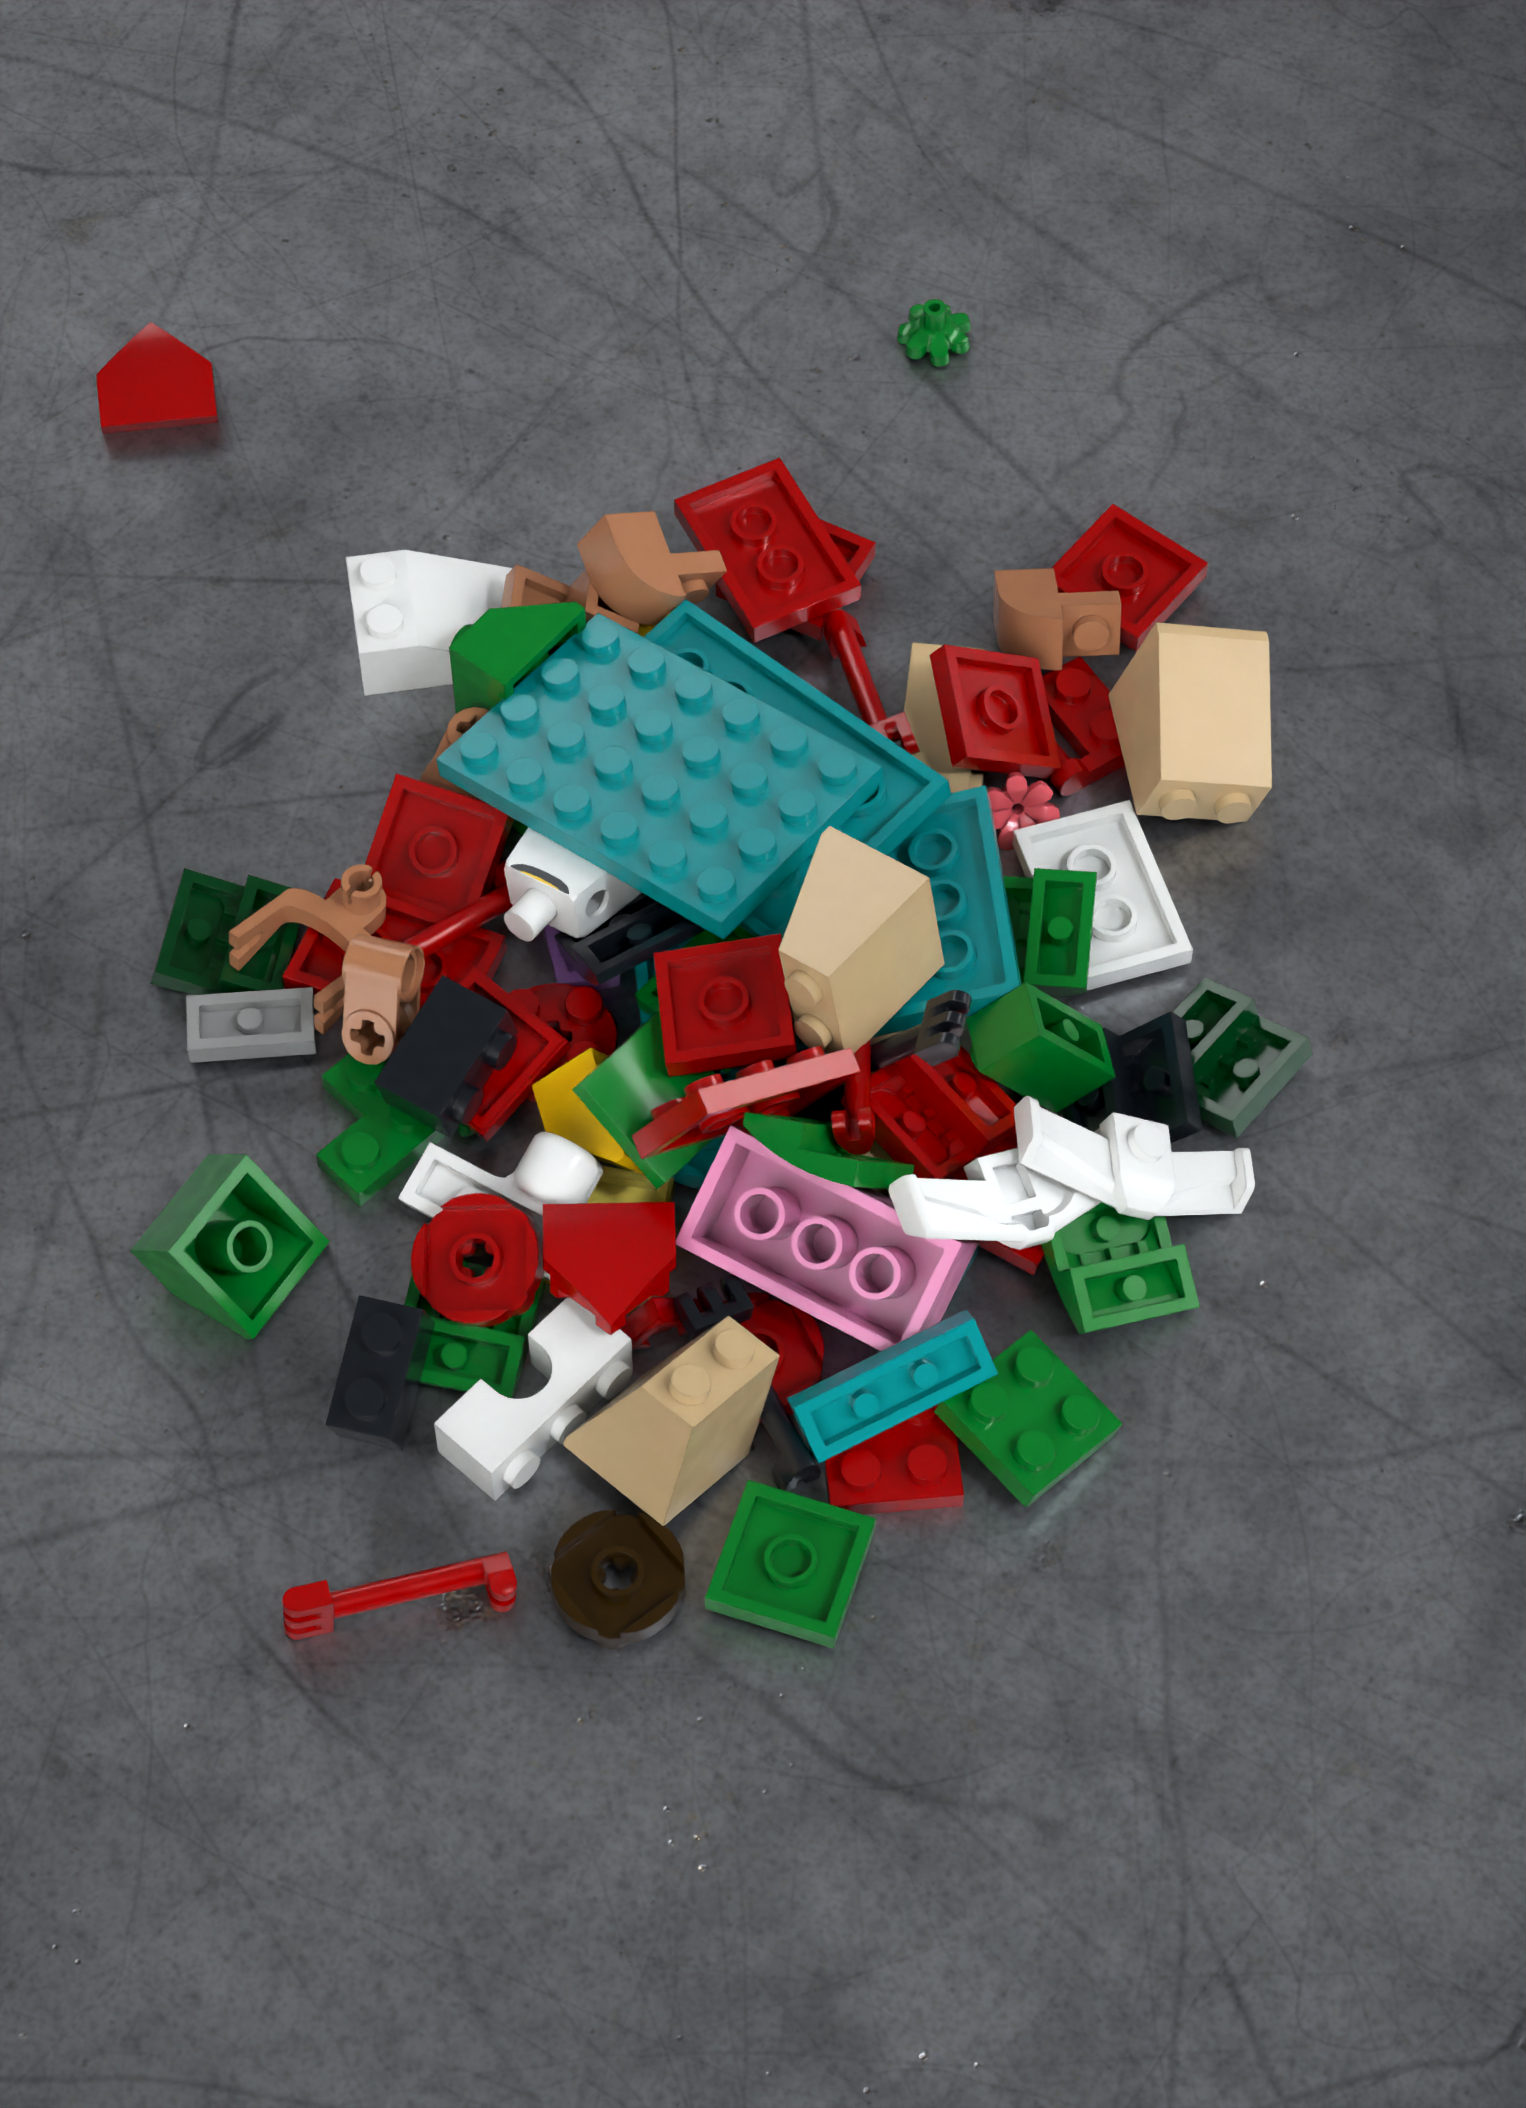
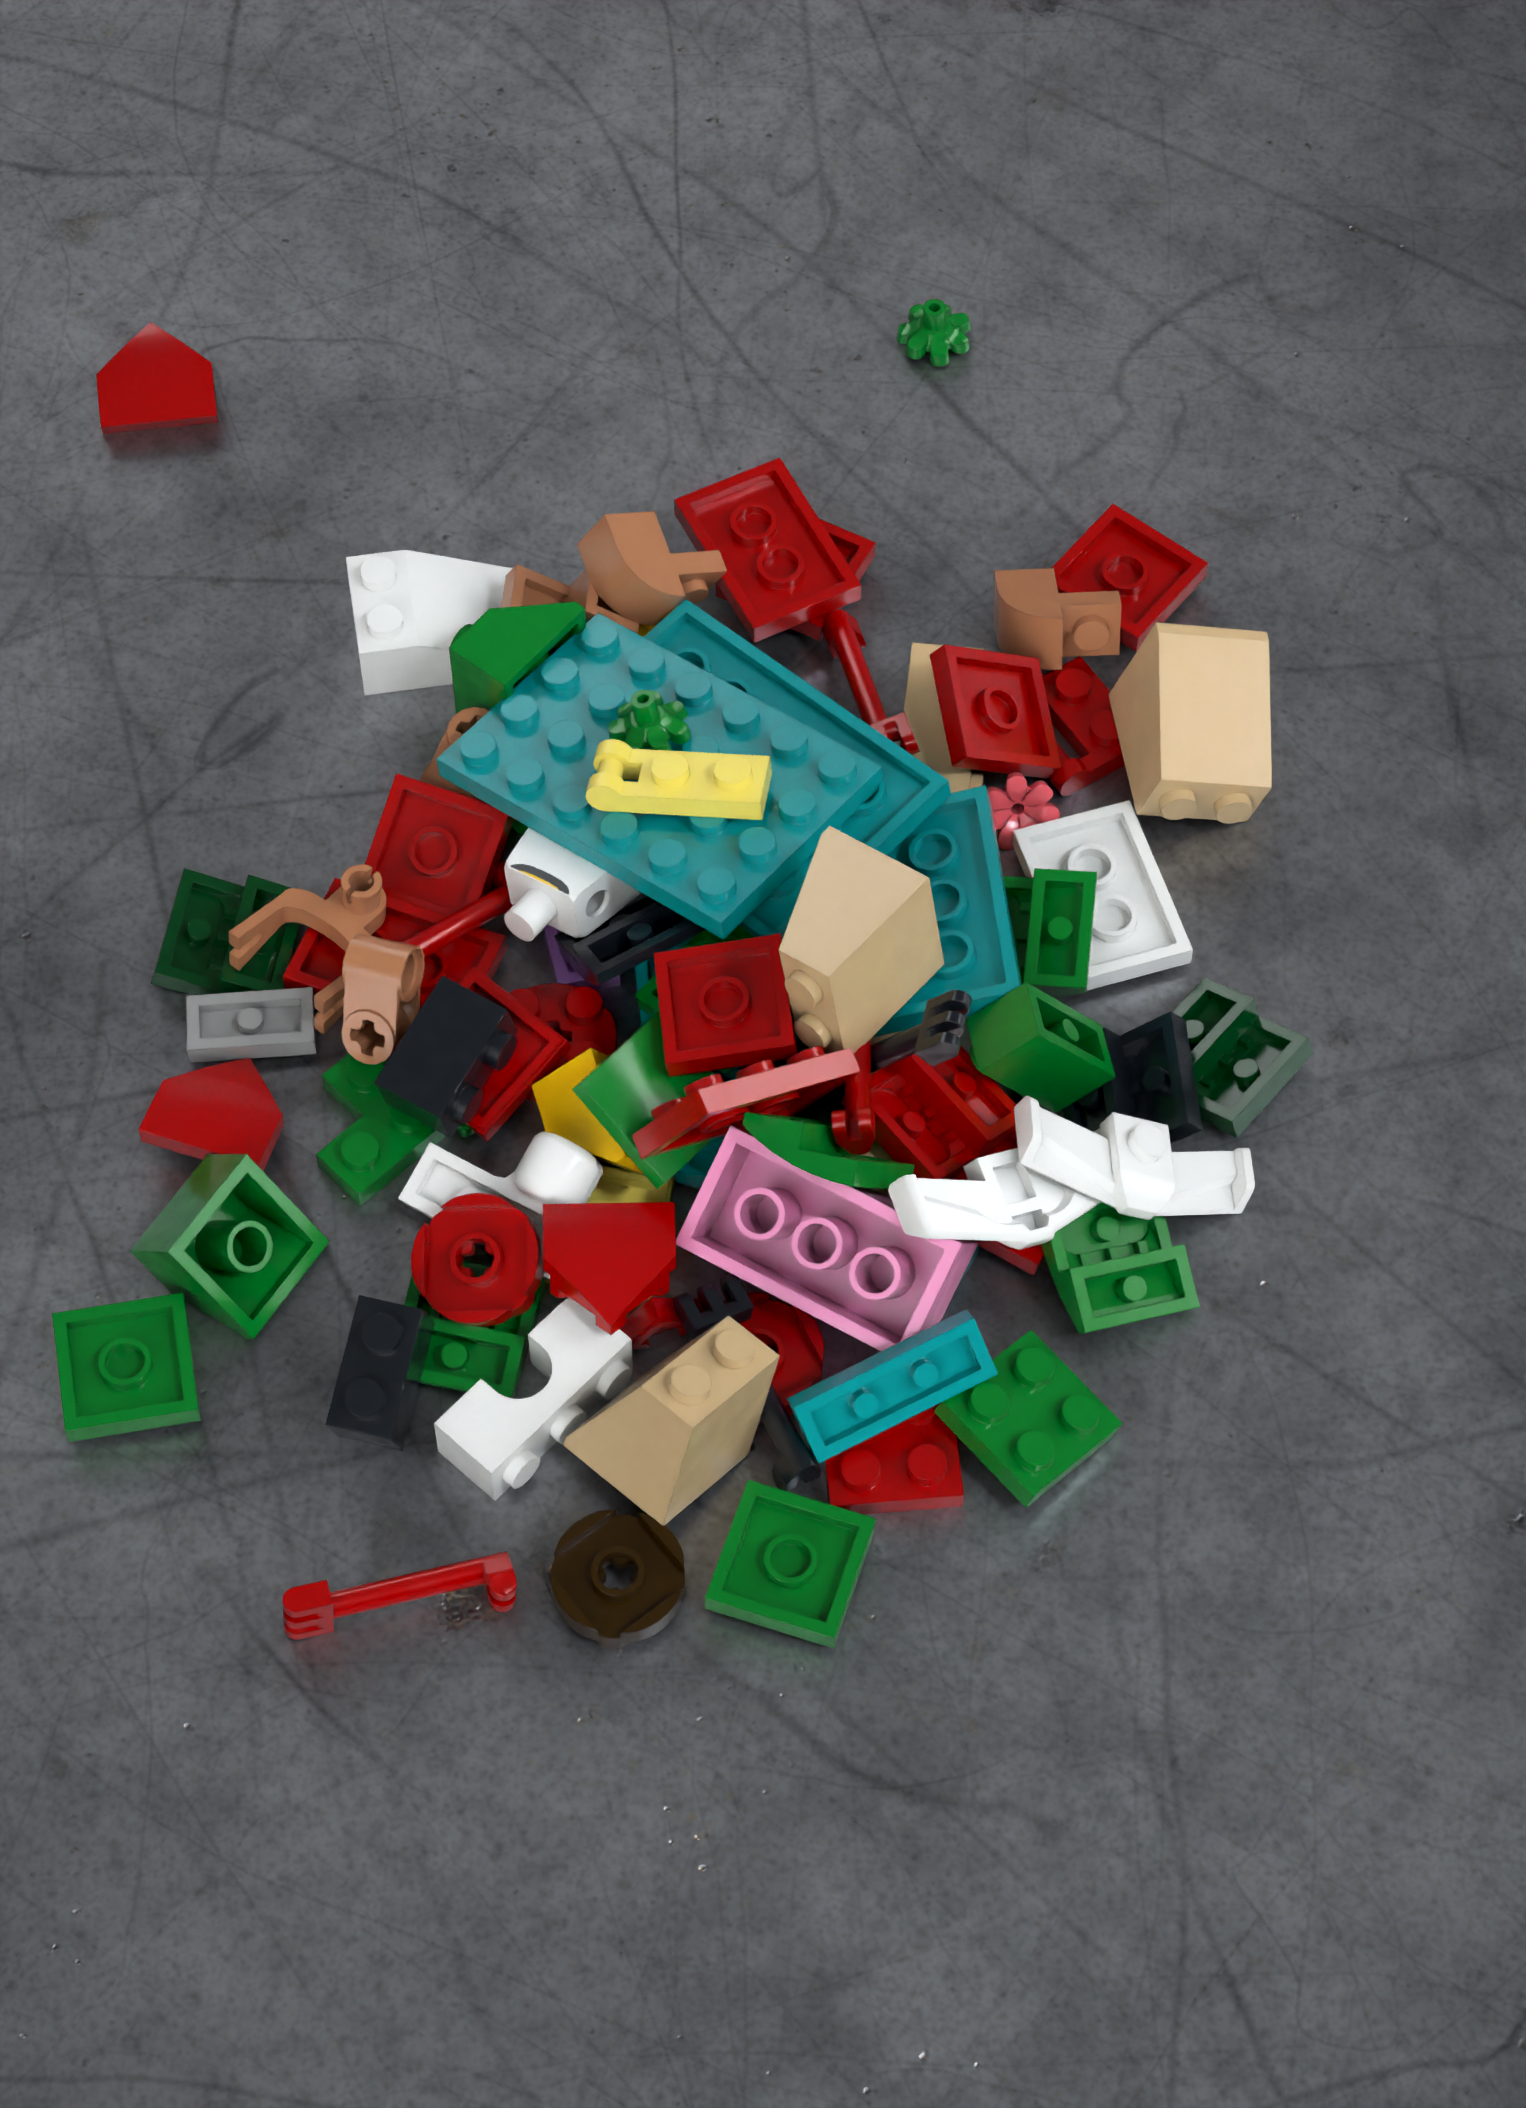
none -> green plate [52,1292,201,1442]
none -> red slope [138,1058,285,1172]
none -> light yellow plate [585,739,772,820]
none -> green plant [609,689,691,751]

